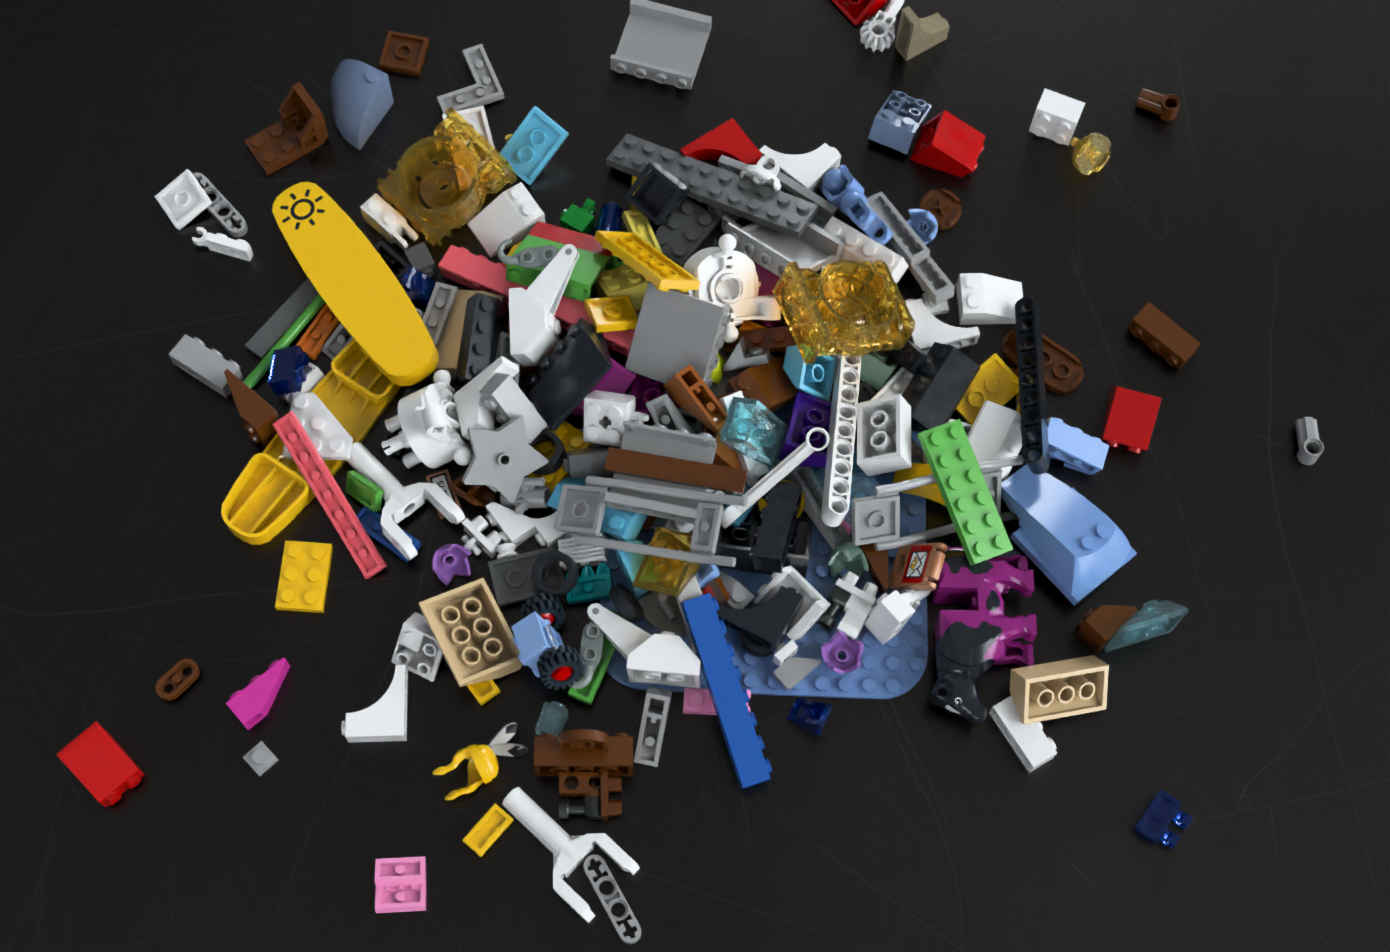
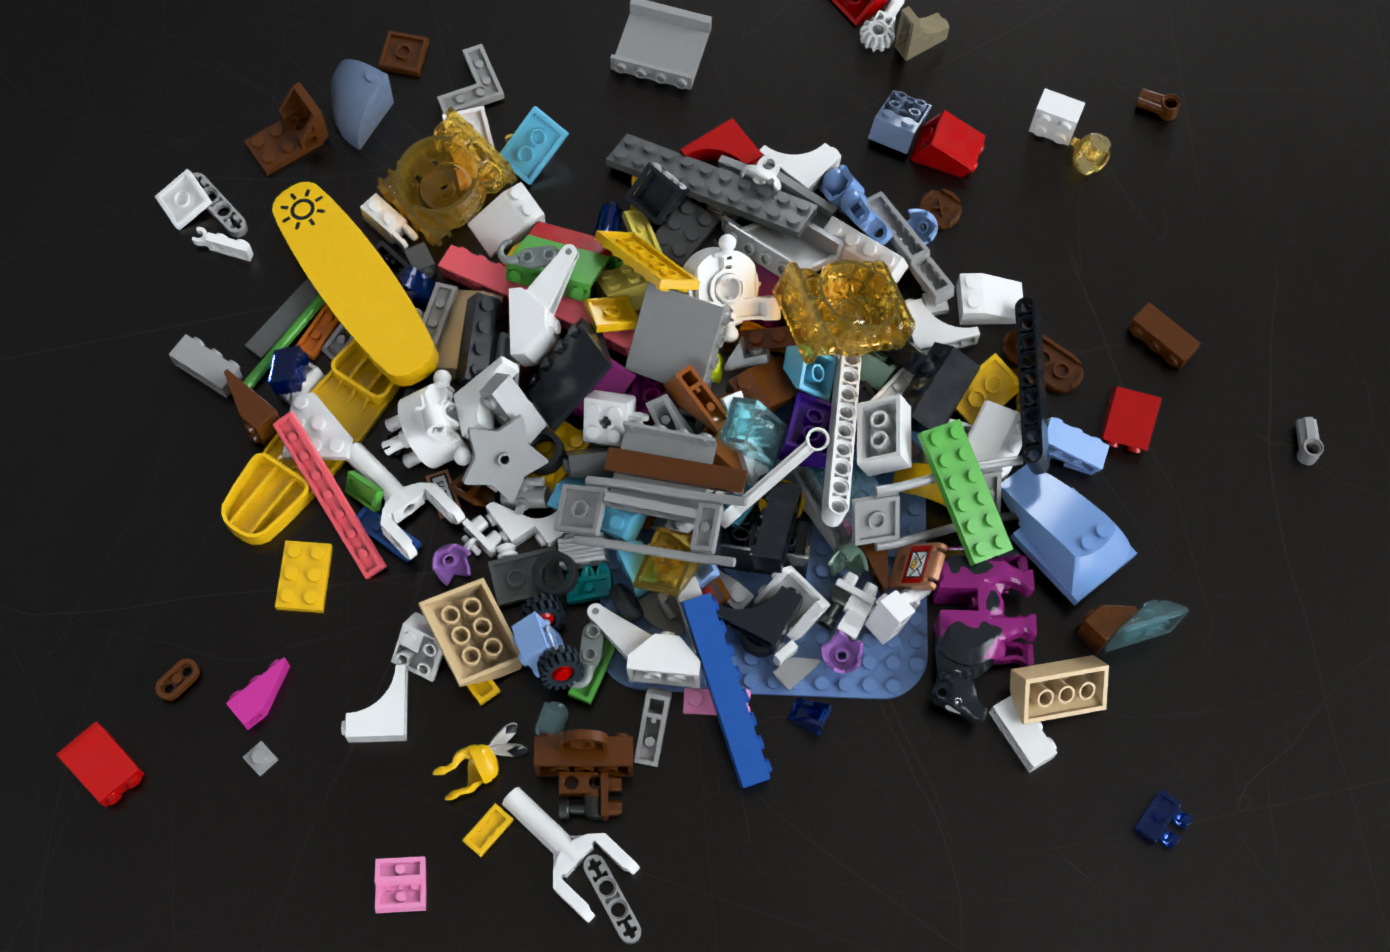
green brick [559,198,596,235] -> none

